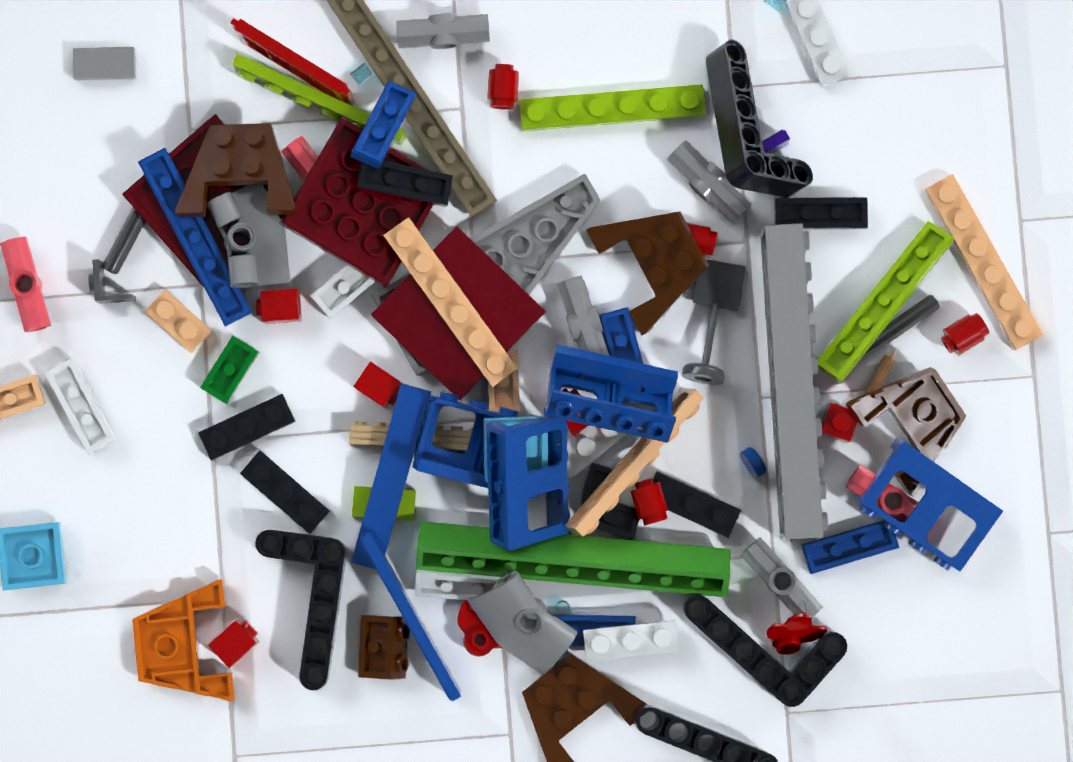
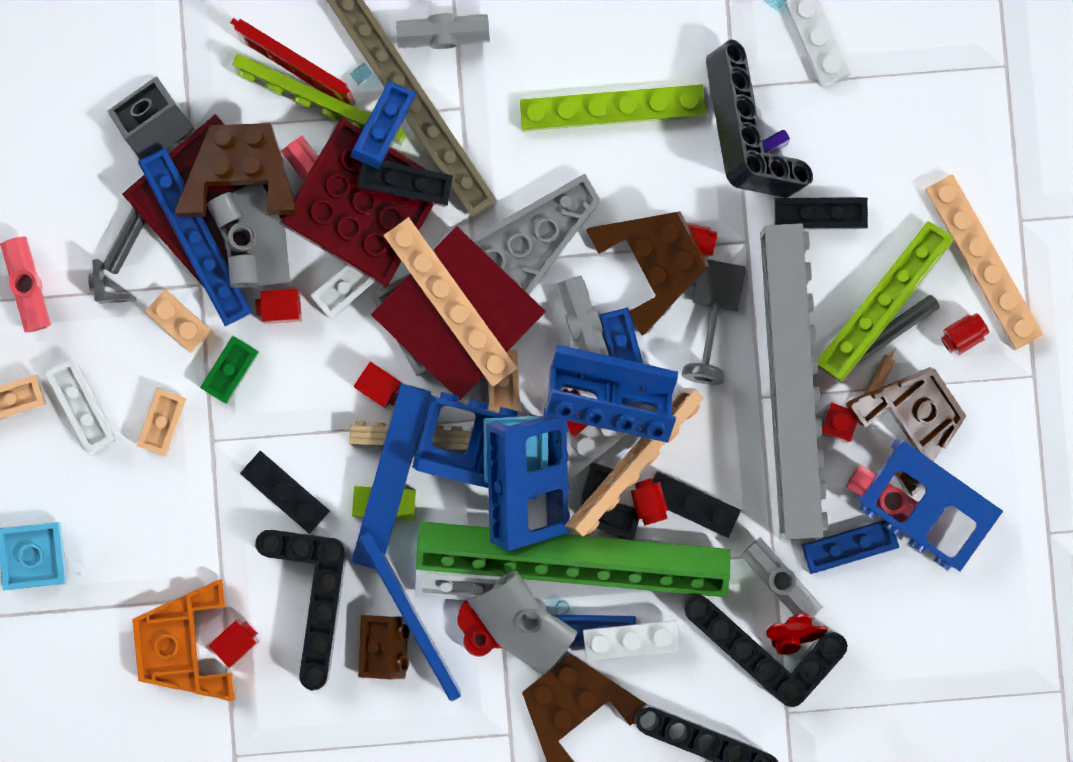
light grey tile [73,46,136,80] -> none
black plate [198,393,296,461] -> none
red brick [487,64,519,110] -> none
light grey piece [667,140,751,224] -> none
blue tile [739,447,766,479] -> none
none -> dark grey slope [107,76,194,160]
none -> light nougat plate [136,388,188,457]

